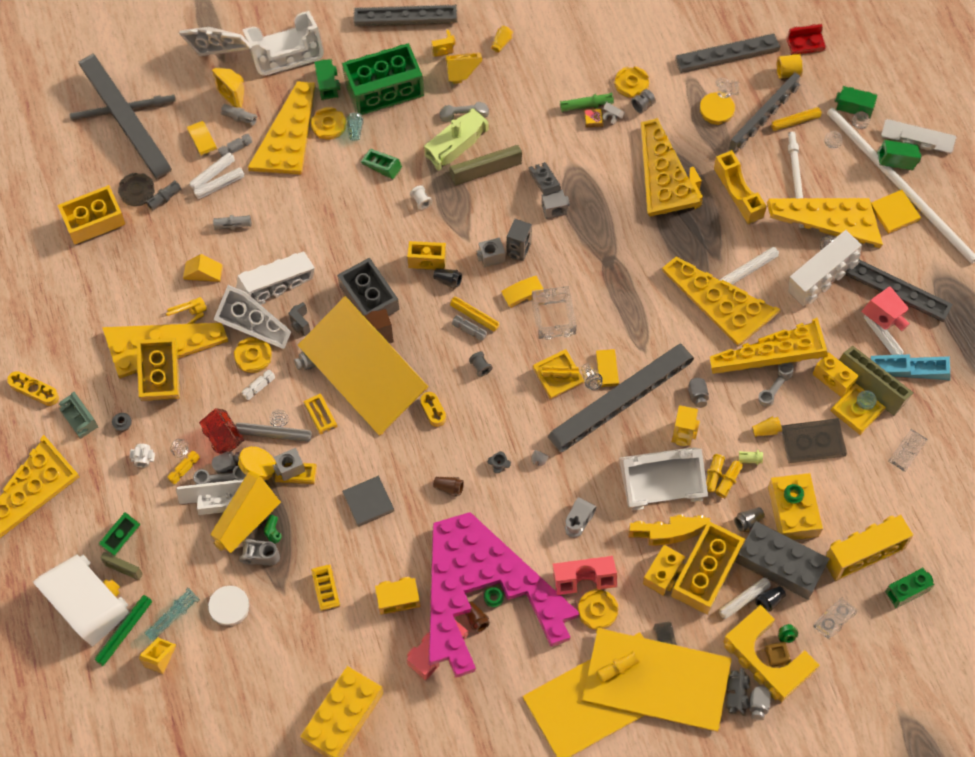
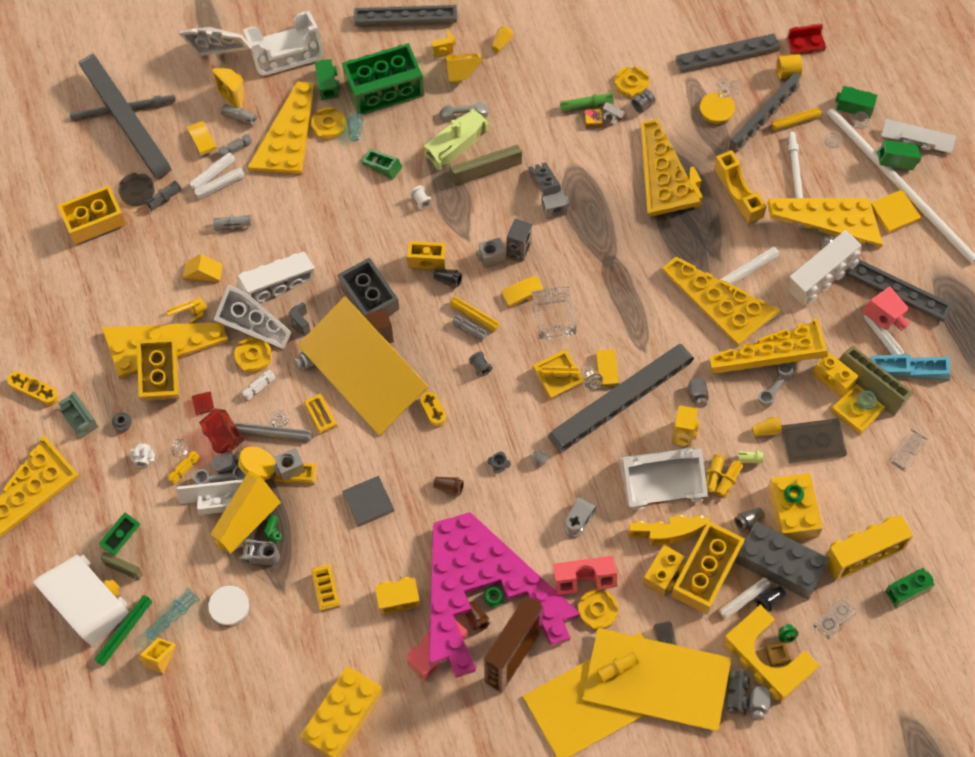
none -> clear red tile [192,391,215,415]
none -> reddish brown window [484,596,543,693]

